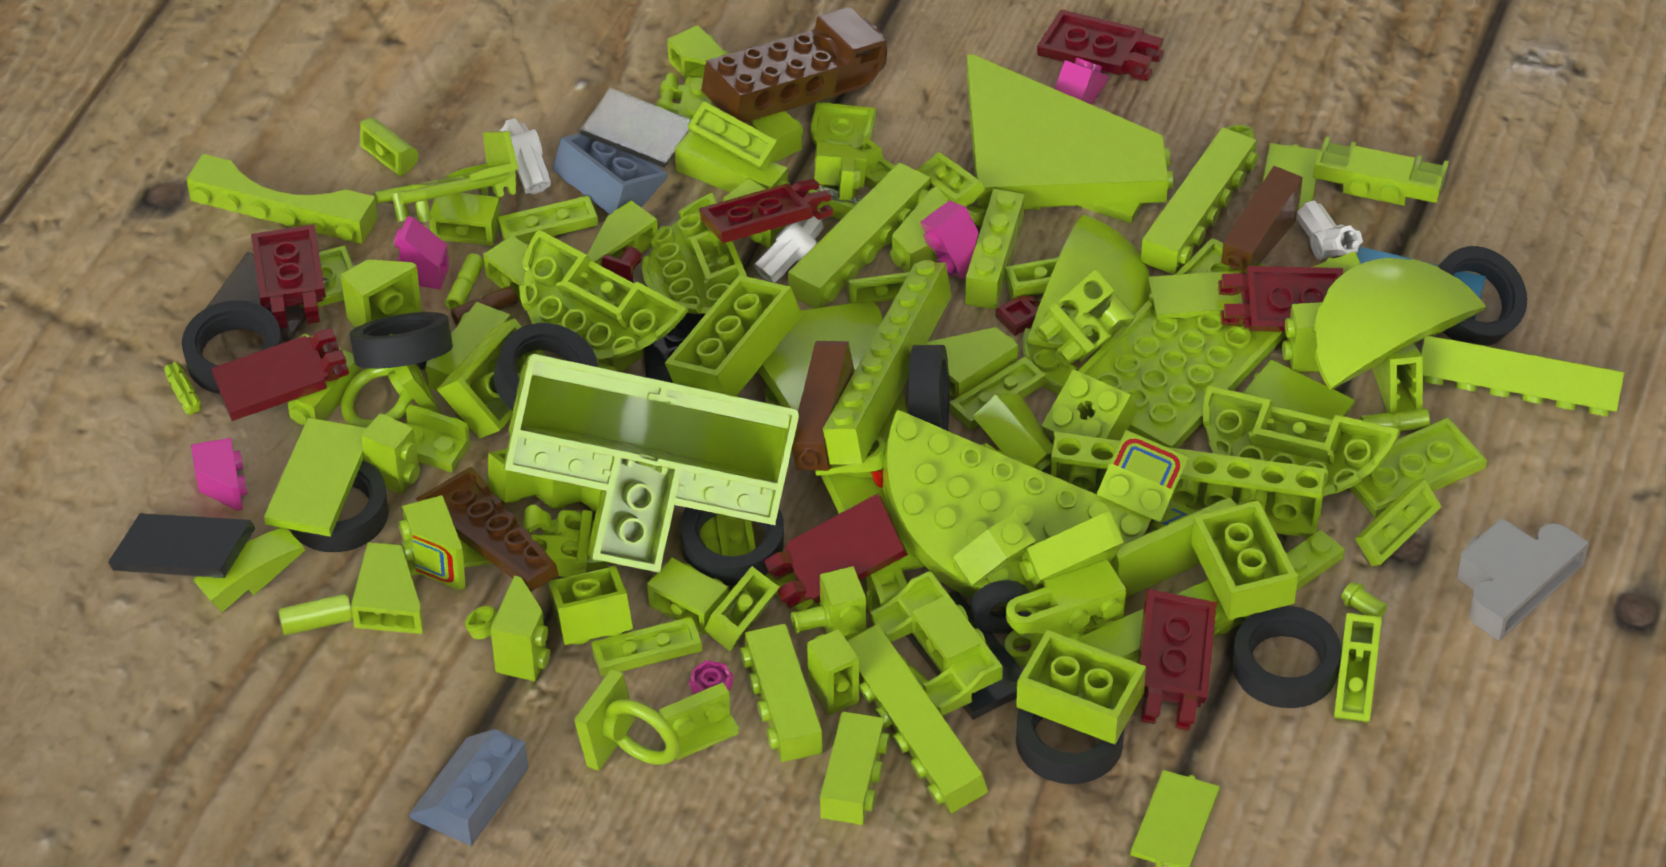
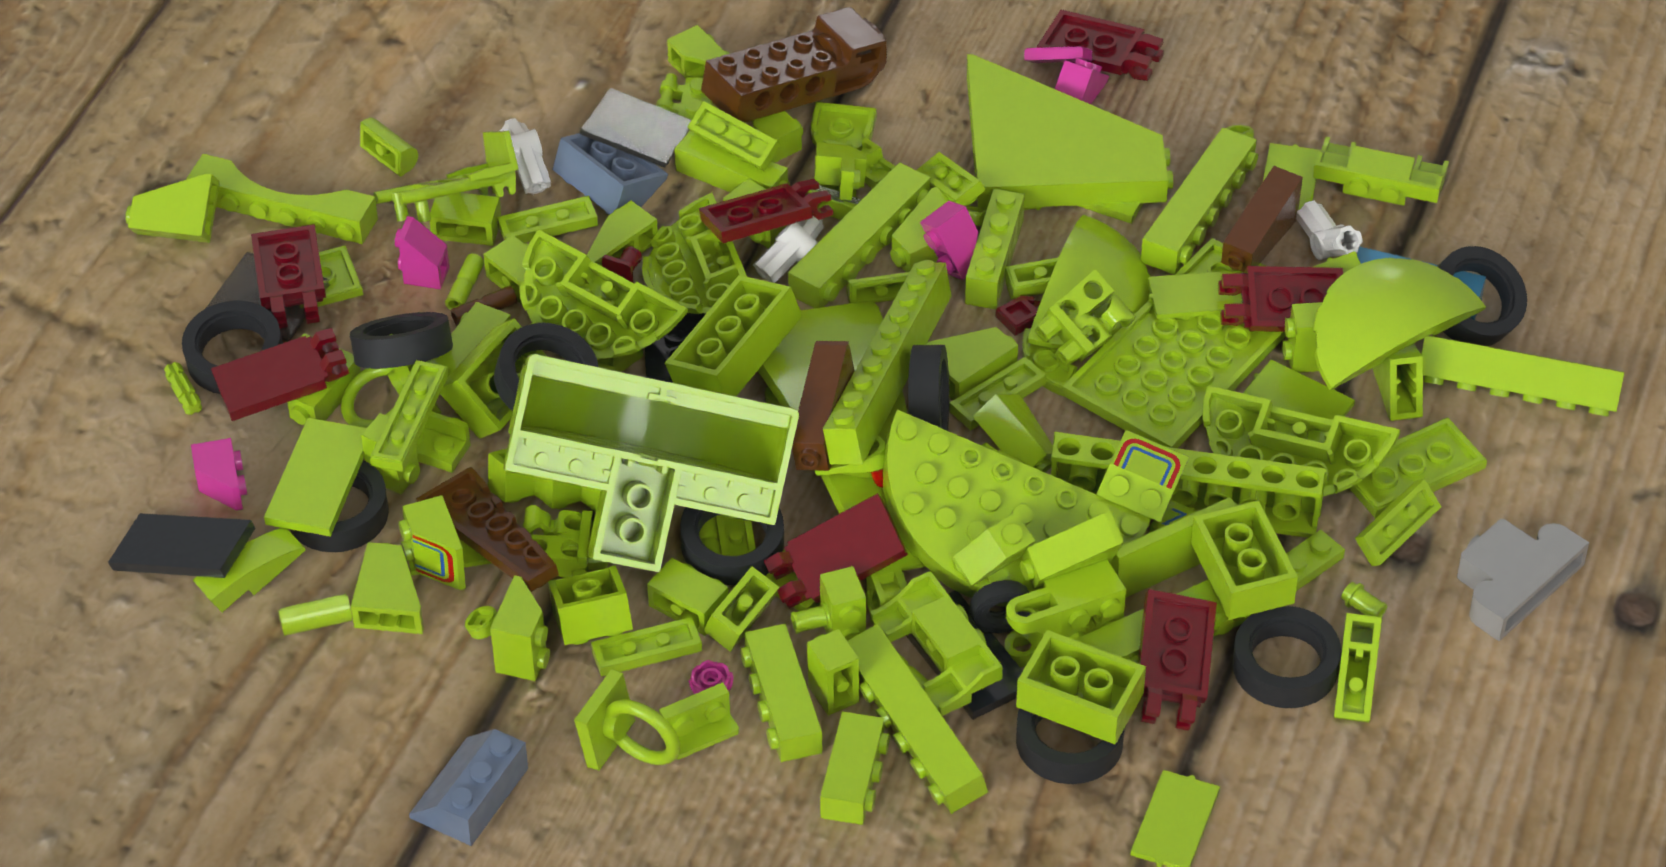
lime slope [340,259,422,328] -> none
lime hinge [1041,369,1139,441] -> none
lime piece [1360,409,1430,431] -> none
none -> lime slope [125,174,220,243]
none -> lime tile [370,360,449,472]
none -> dark pink tile [1024,46,1092,63]

